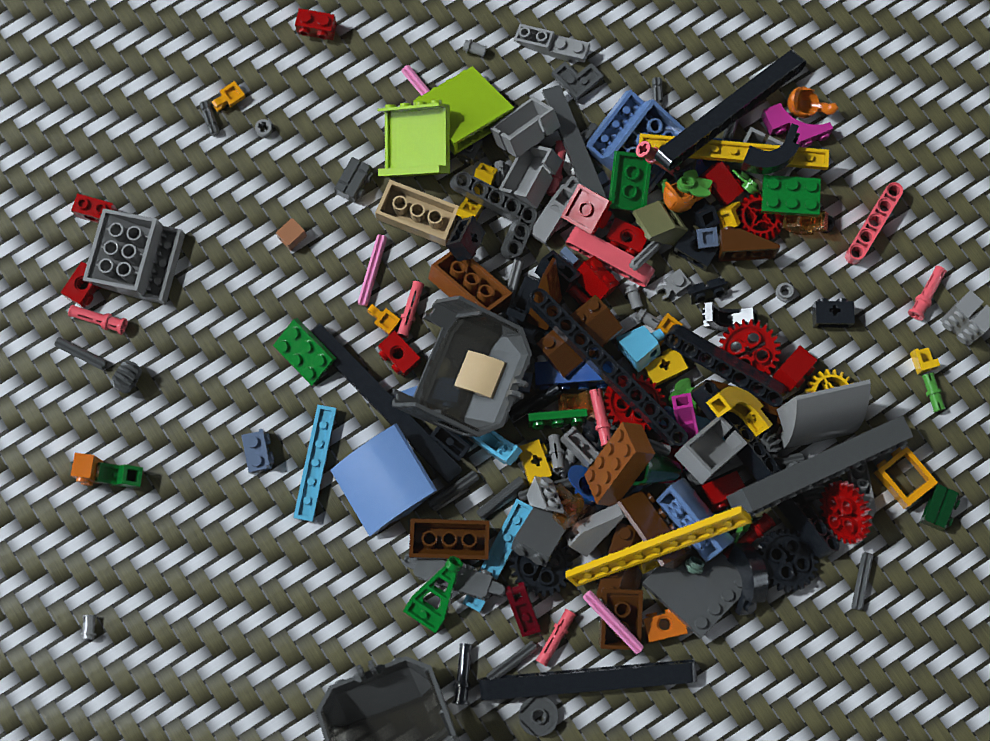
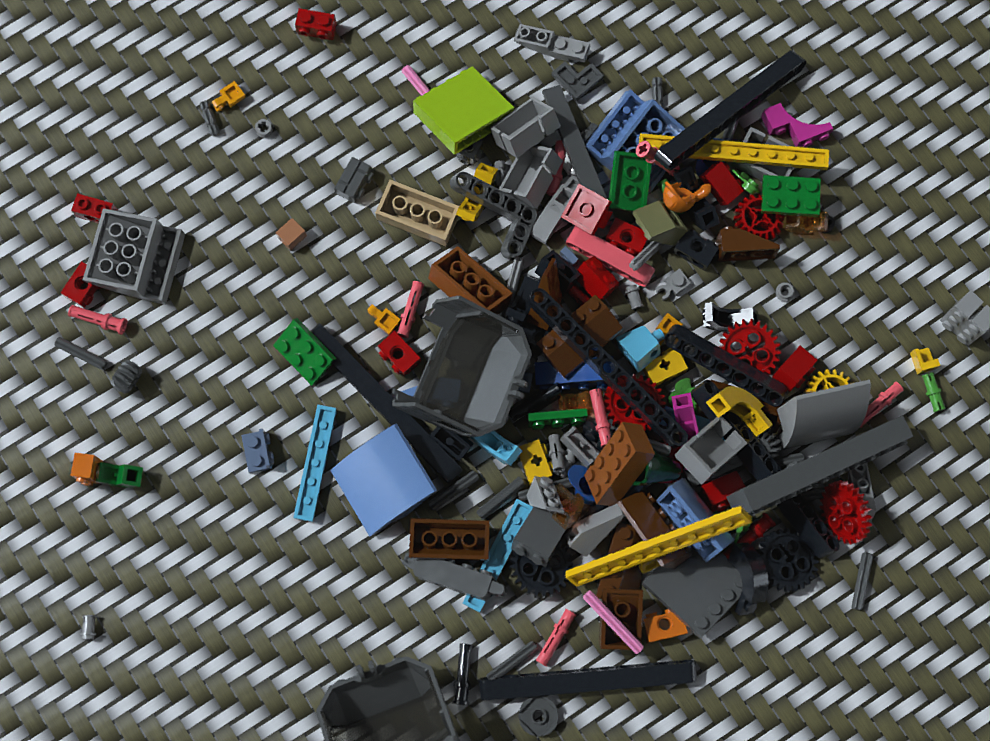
bright pink axle [358,234,387,306] -> none
lime panel [377,100,450,178] -> none
green plate [403,556,463,633] -> none
black brick [446,216,486,262] -> none
tan slope [454,350,507,399] -> none
light grey pin [463,39,487,57] -> none
dark red plate [505,582,541,637] -> none
light grey pin [635,308,660,330] -> none
bright green plate [677,170,712,197] -> none
sand green plate [685,556,704,574] -> none
black hinge [687,277,728,305] -> none
sand blue plate [696,227,719,248] -> none
yellow panel [717,201,741,229] -> none
black arch [741,123,800,175] -> none
orange piece [787,86,839,119] -> none
black brick [812,298,855,328] -> none
coral beam [845,182,903,265] -> none
light orange window [874,446,938,509] -> none
coral pin [908,266,947,321] -> none
dark green brick [920,484,960,531] -> none
none -> coral pin [859,382,904,428]

